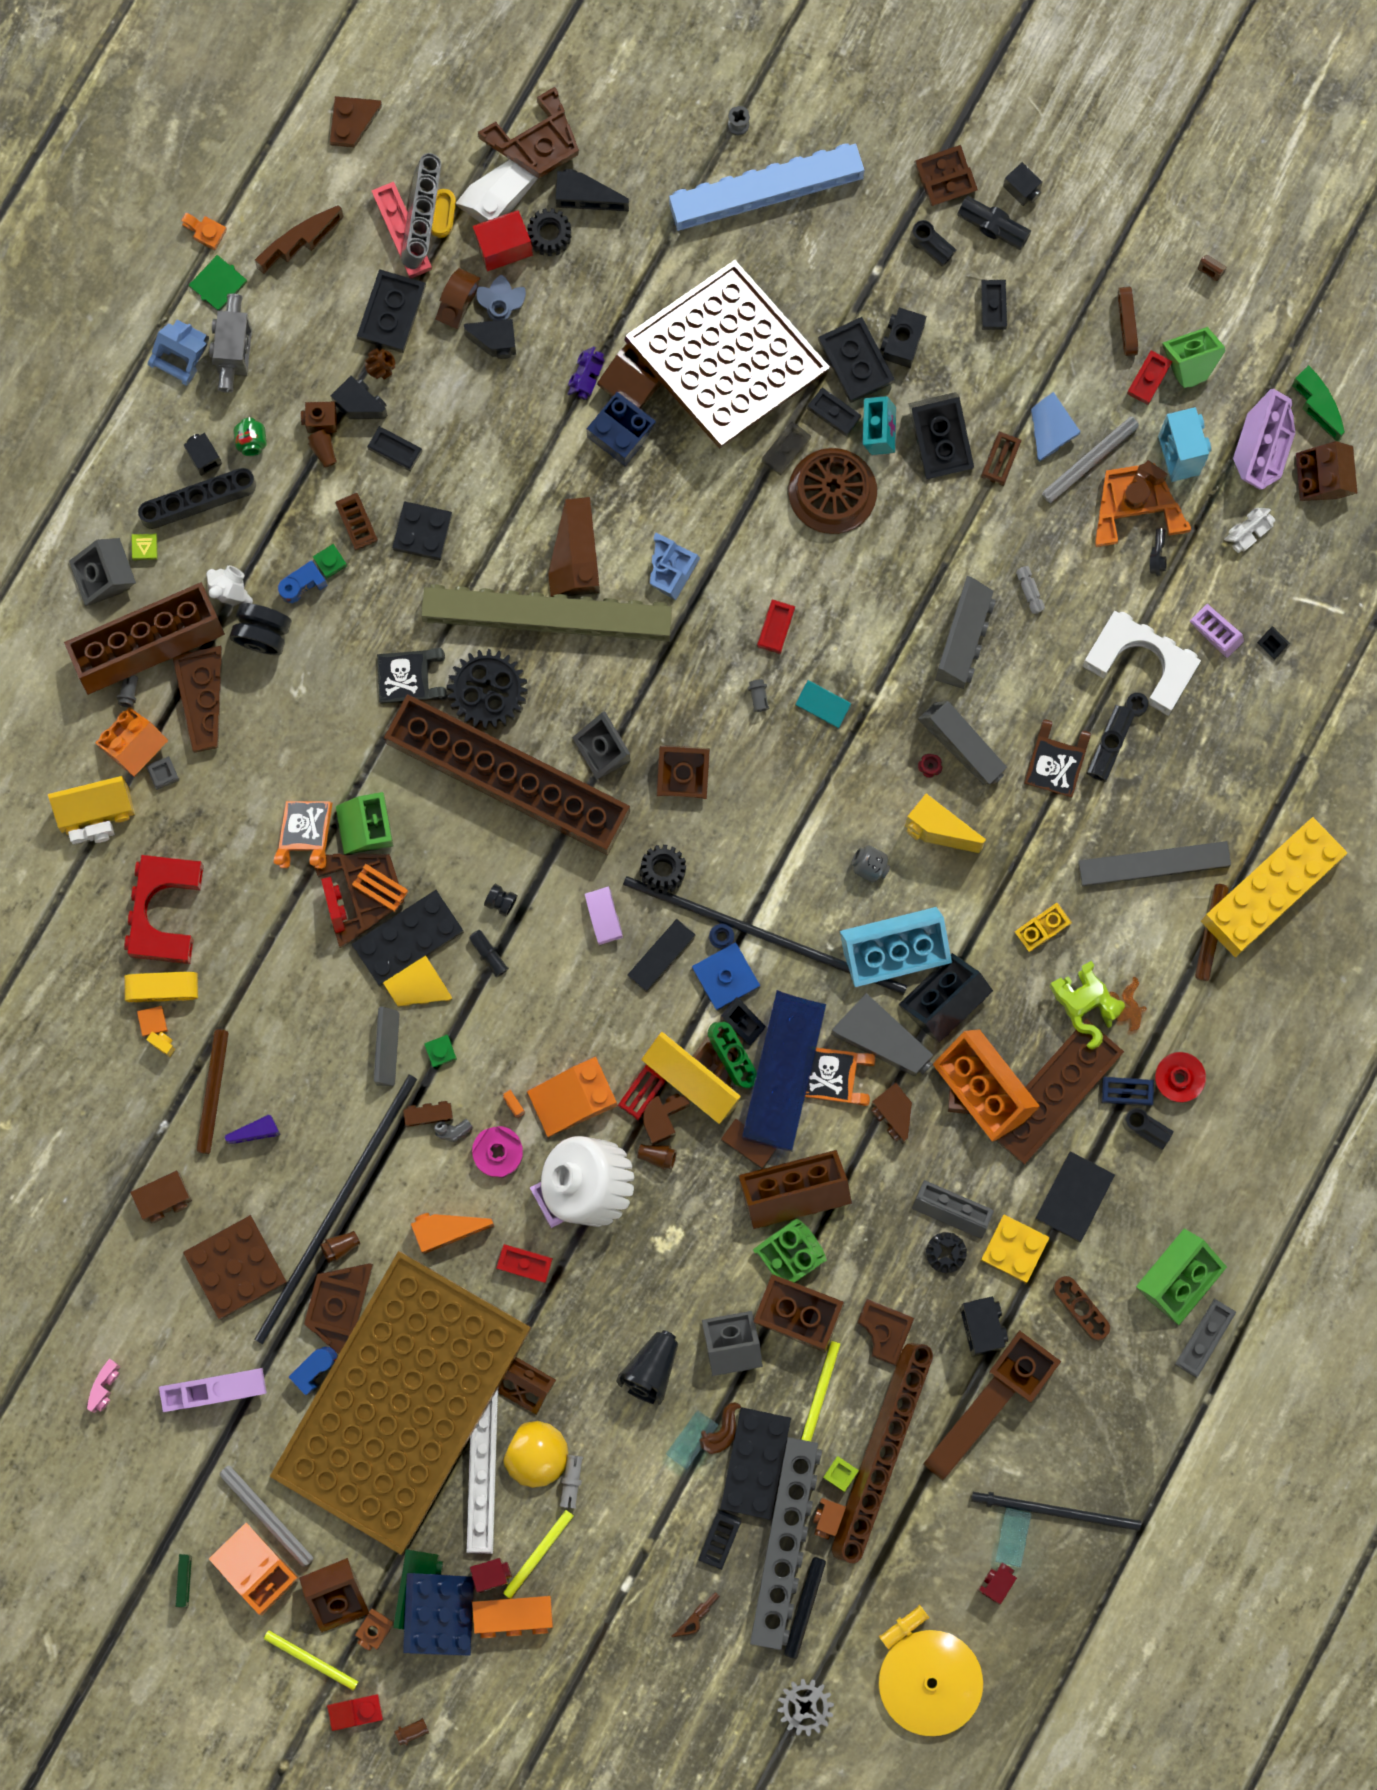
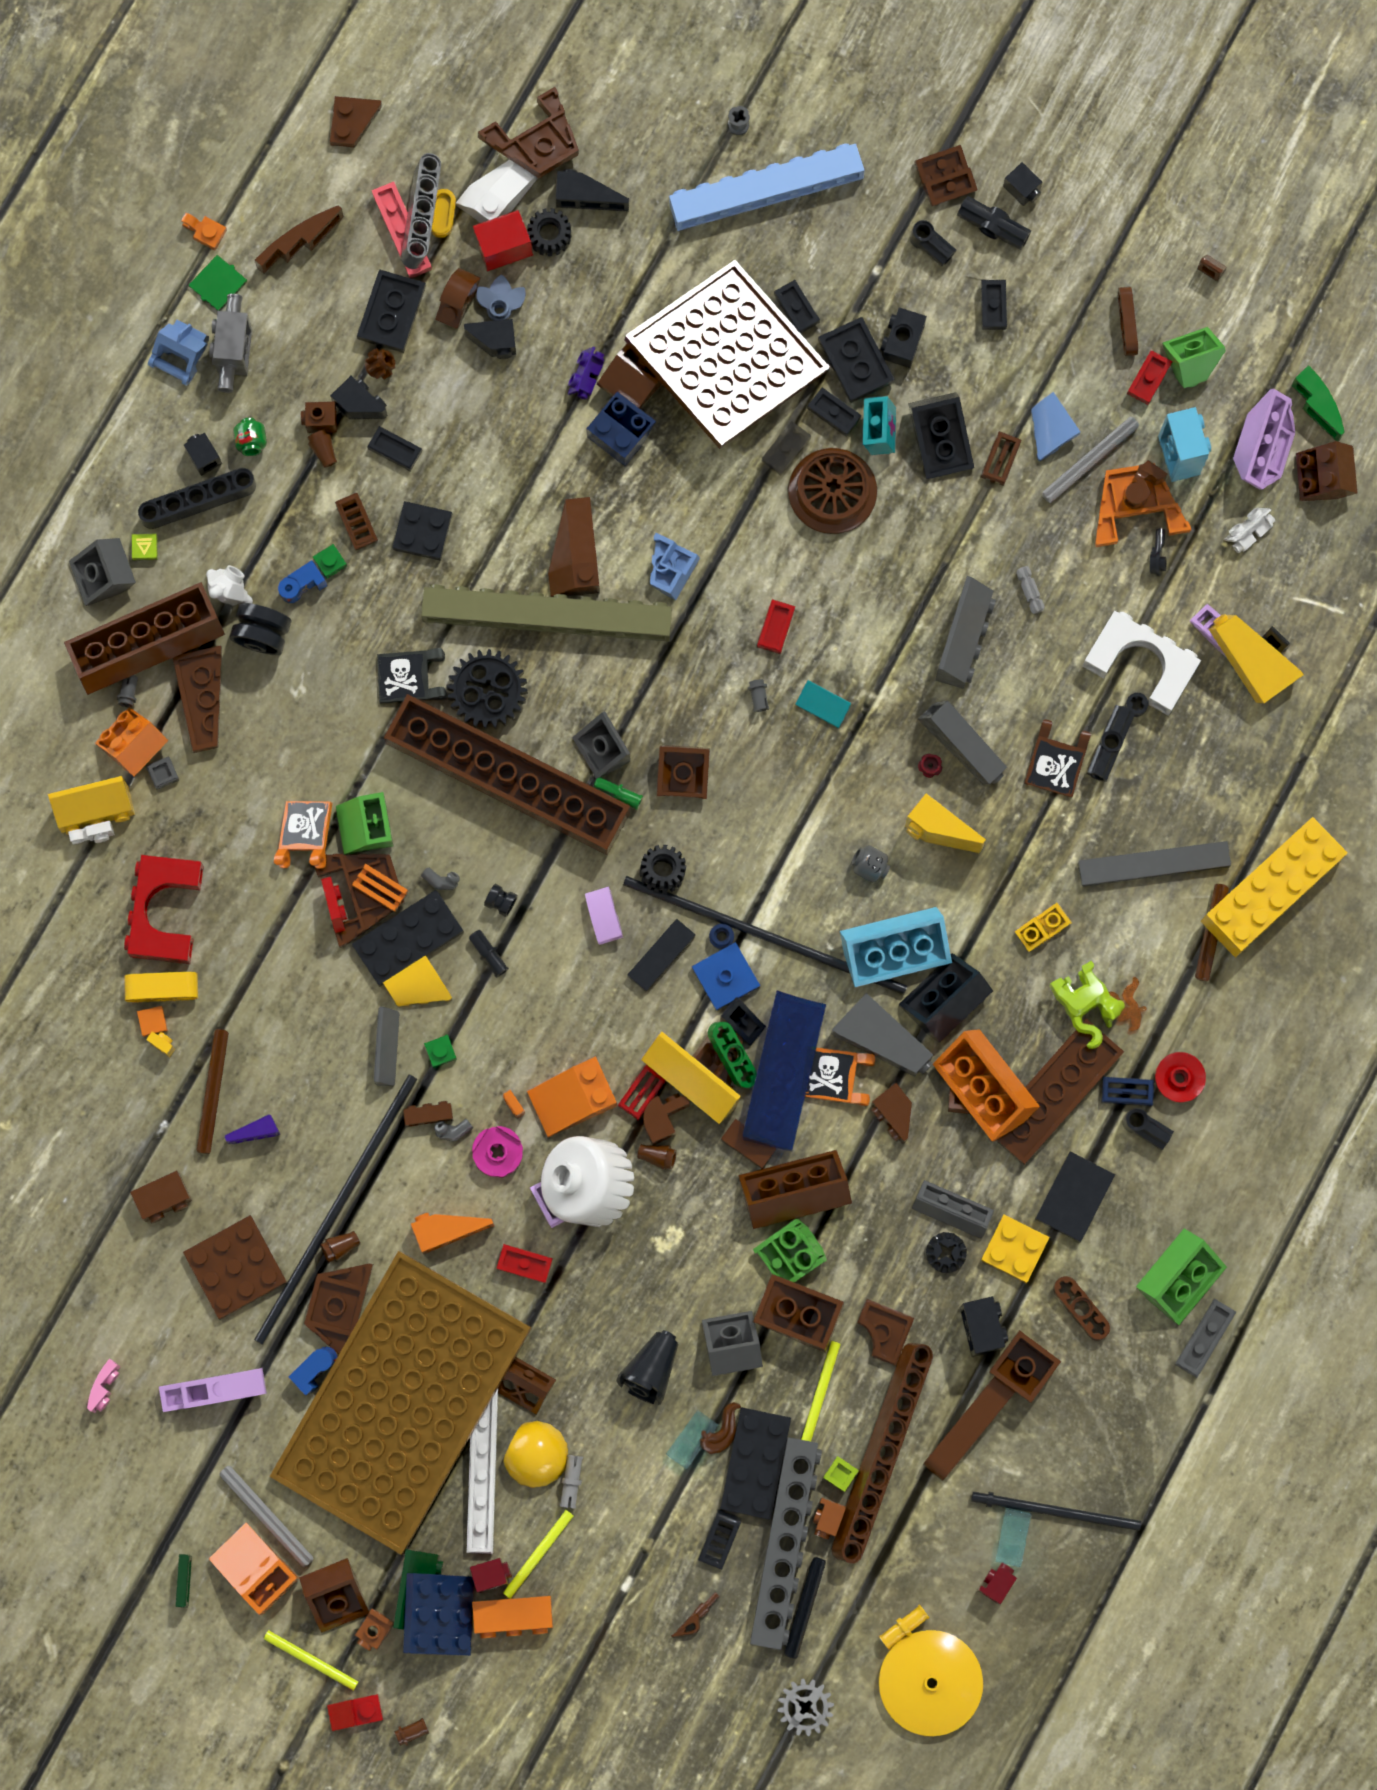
none -> dark grey arm [421,867,460,890]
none -> green axle [593,777,643,810]
none -> black plate [774,280,820,334]
none -> yellow slope [1208,614,1304,703]

